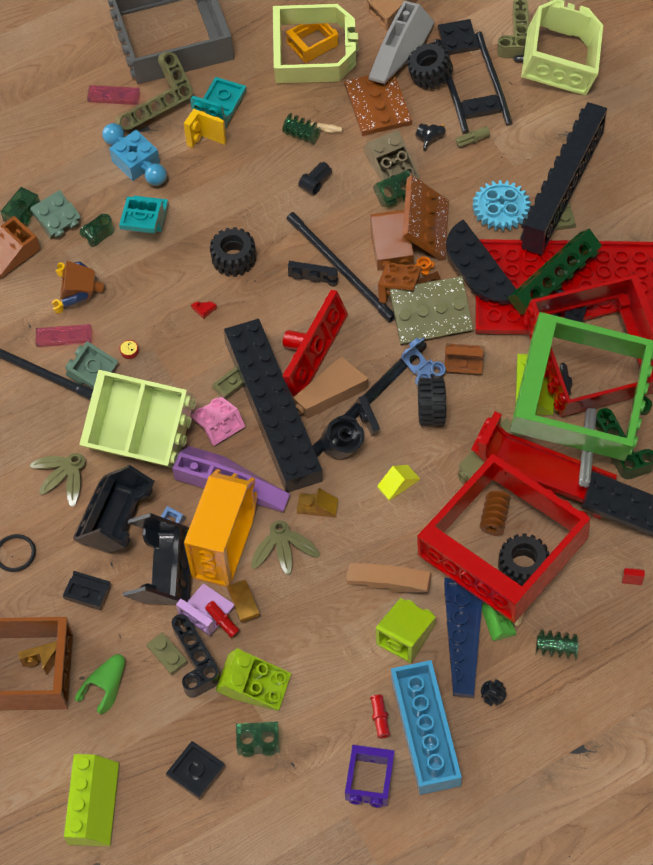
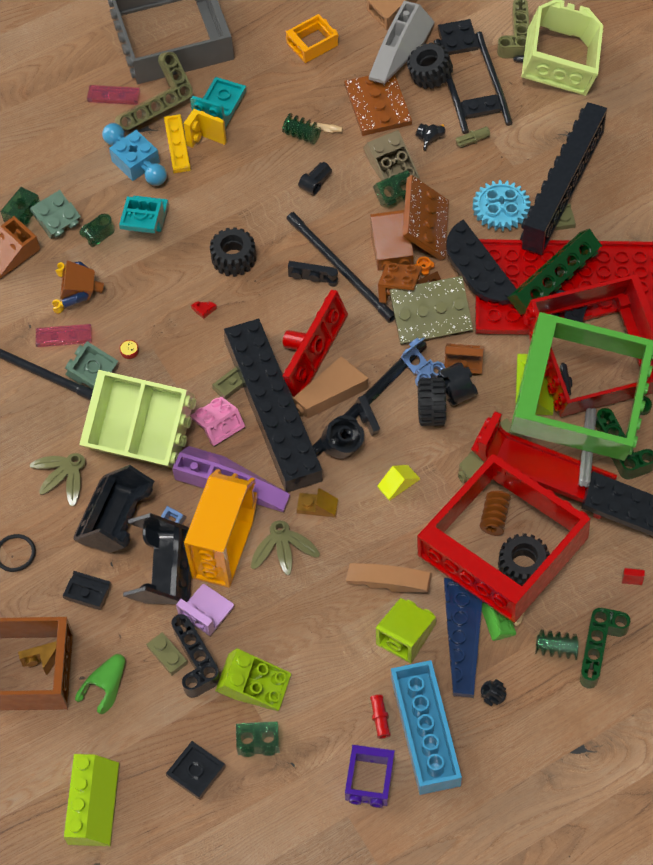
red axle [205,601,240,638] -> none
pearl gold slope [227,579,260,623] -> none
yellowish green container [273,4,359,83] -> none
none -> yellow tile [164,114,191,173]
none -> black brick [437,362,478,406]
none -> dark green beam [580,608,631,689]

